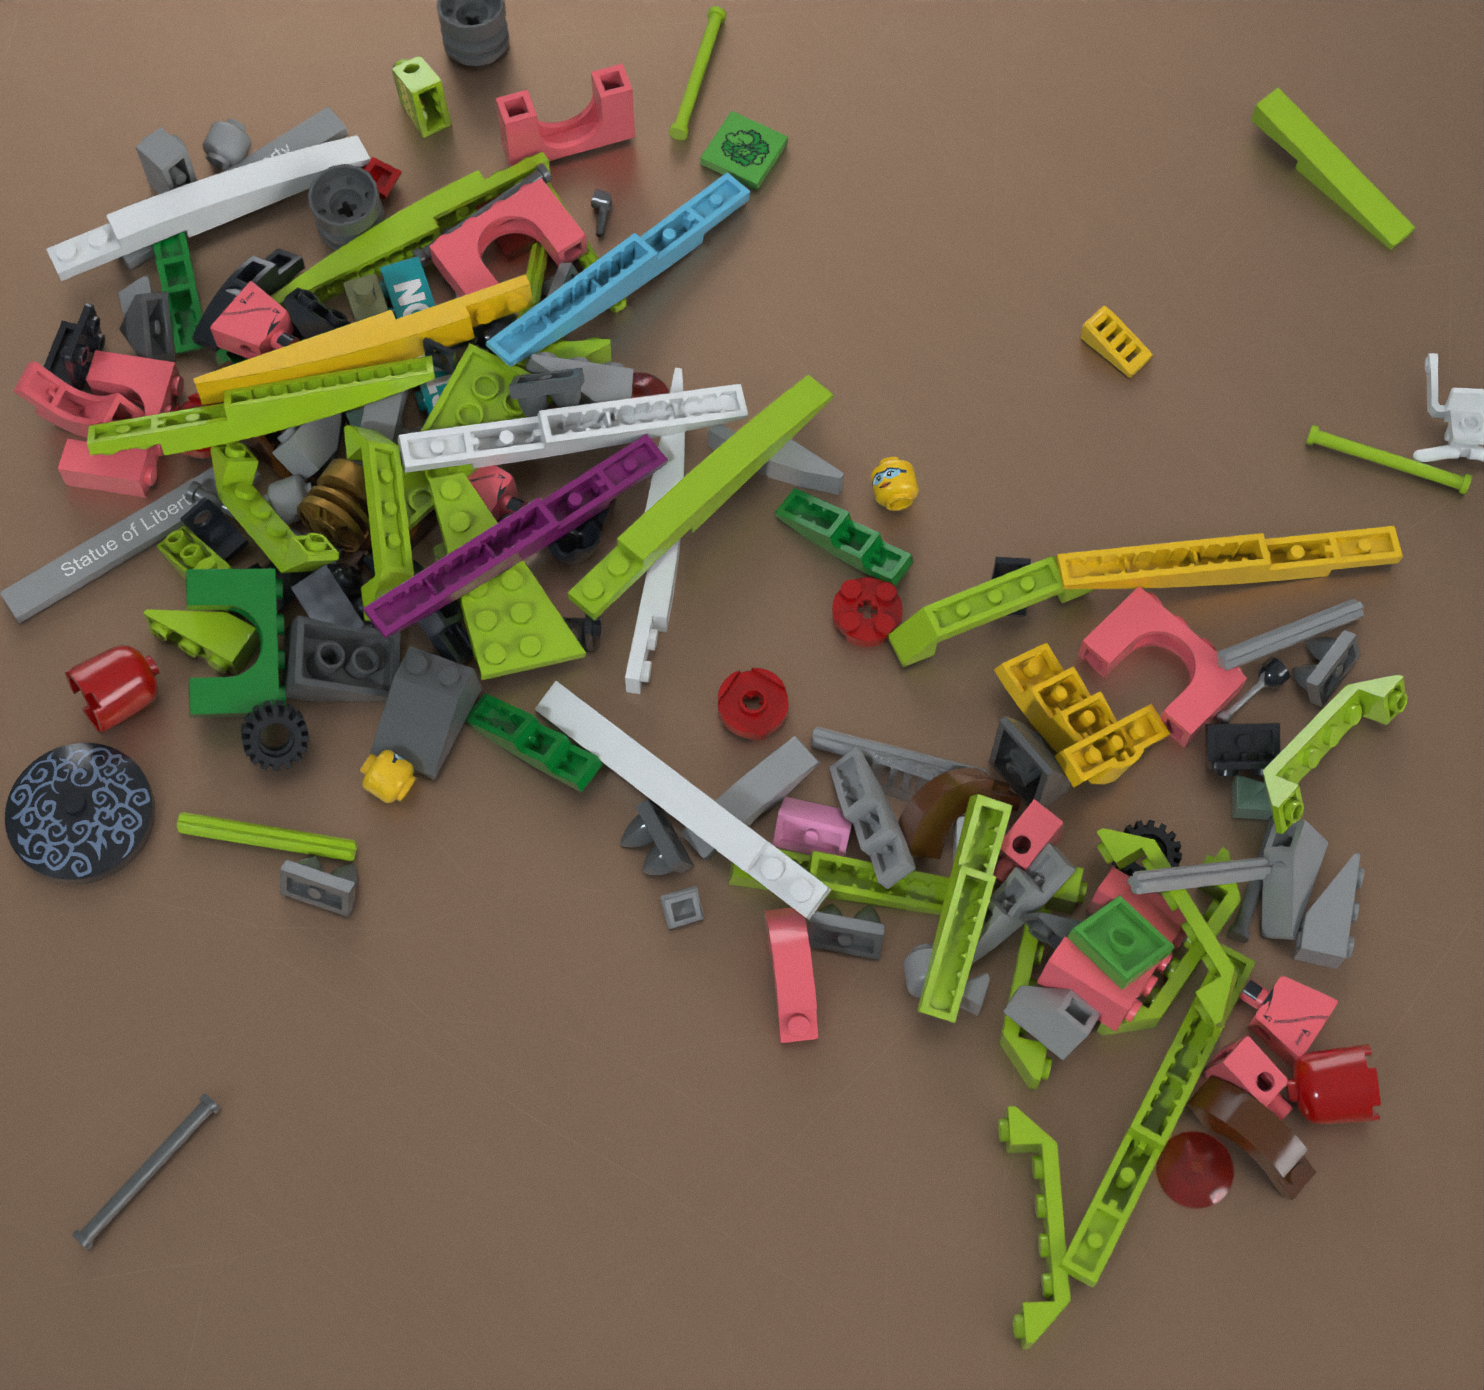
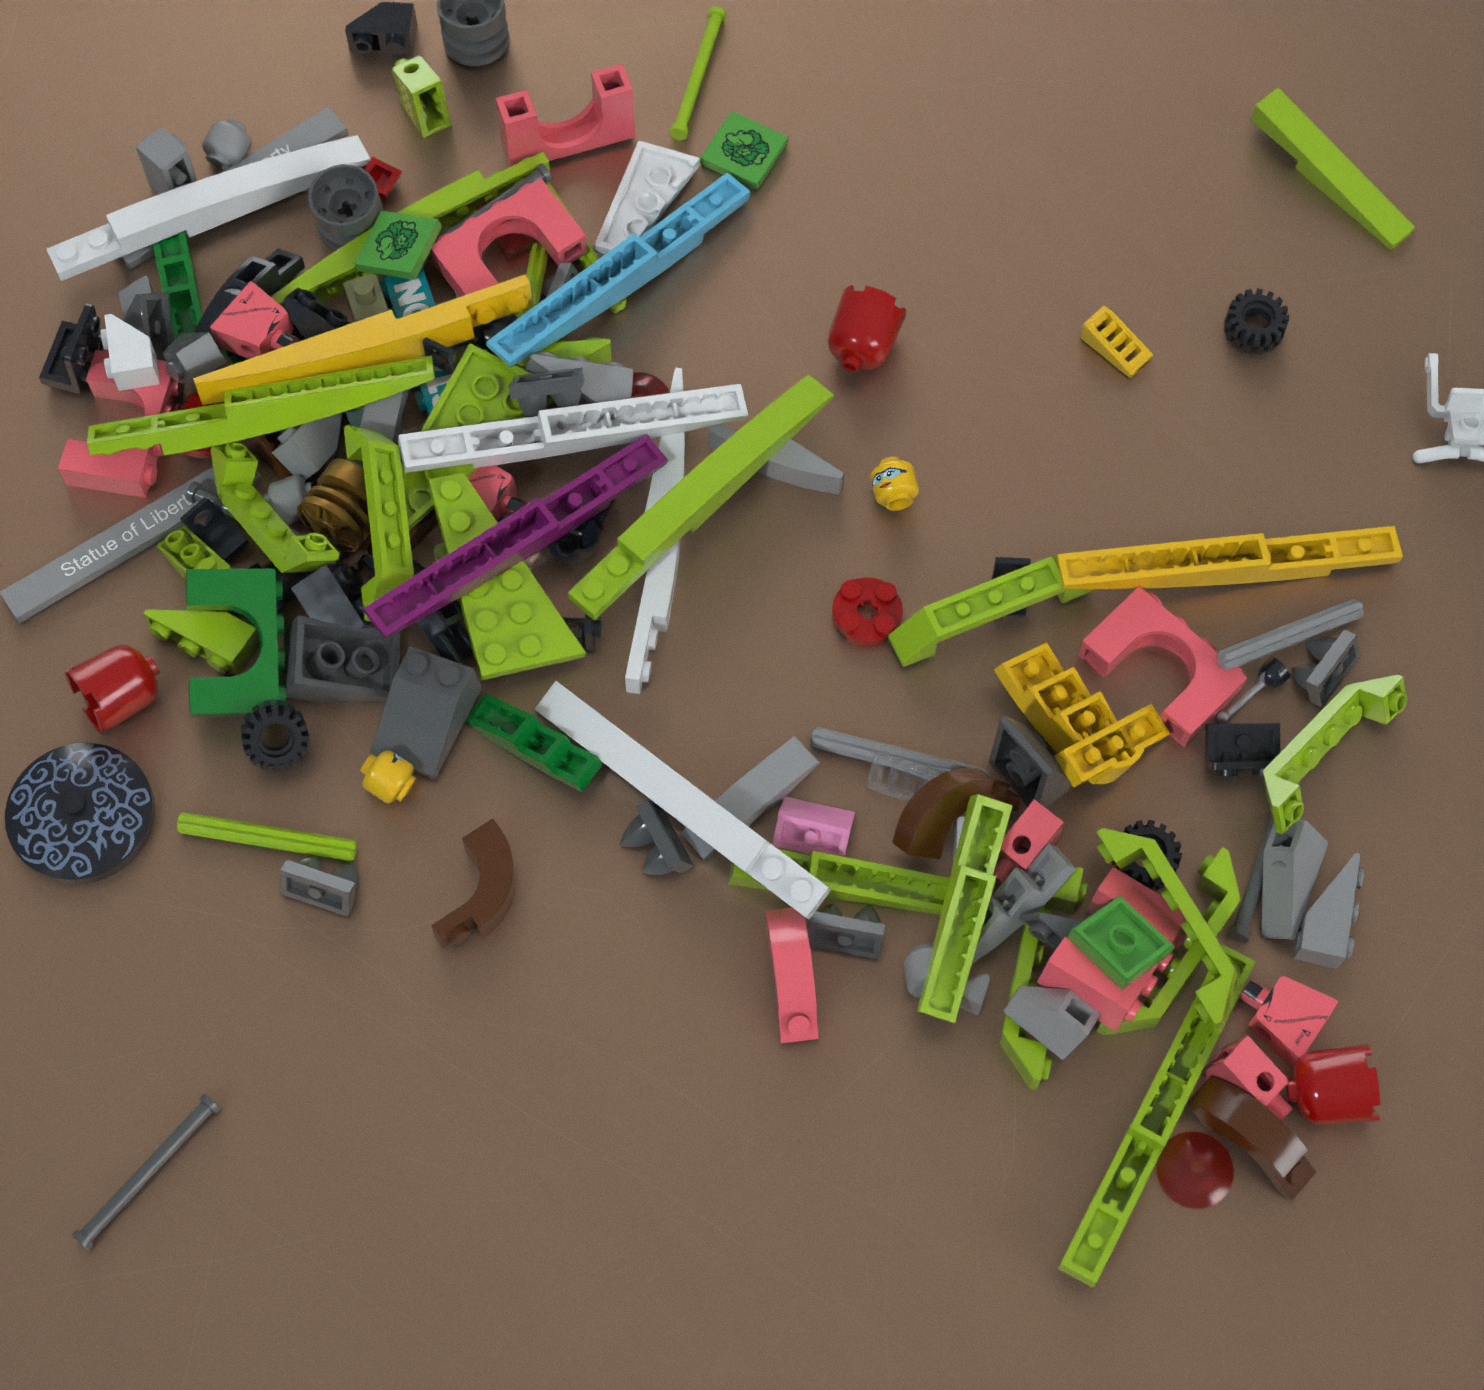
coral arch [13,361,145,438] -> none
dark grey hand [591,189,613,237] -> none
light grey slope [659,886,704,929] -> none
red plate [718,668,789,741] -> none
green slope [774,488,914,586] -> none
light grey slope [829,747,916,889] -> none
lime slope [998,1106,1071,1349] -> none
light grey axle [1128,857,1272,894] -> none
sand green slope [1232,776,1272,820] -> none
lime bar [1305,424,1472,495] -> none
none -> white slope [100,314,160,391]
none -> dark grey slope [162,332,226,384]
none -> black slope [345,1,417,55]
none -> bright green tile [354,211,442,280]
none -> reddish brown arch [431,818,516,948]
none -> white wing [594,141,700,255]
none -> red cylinder [828,285,907,372]
none -> black tyre [1224,289,1289,355]

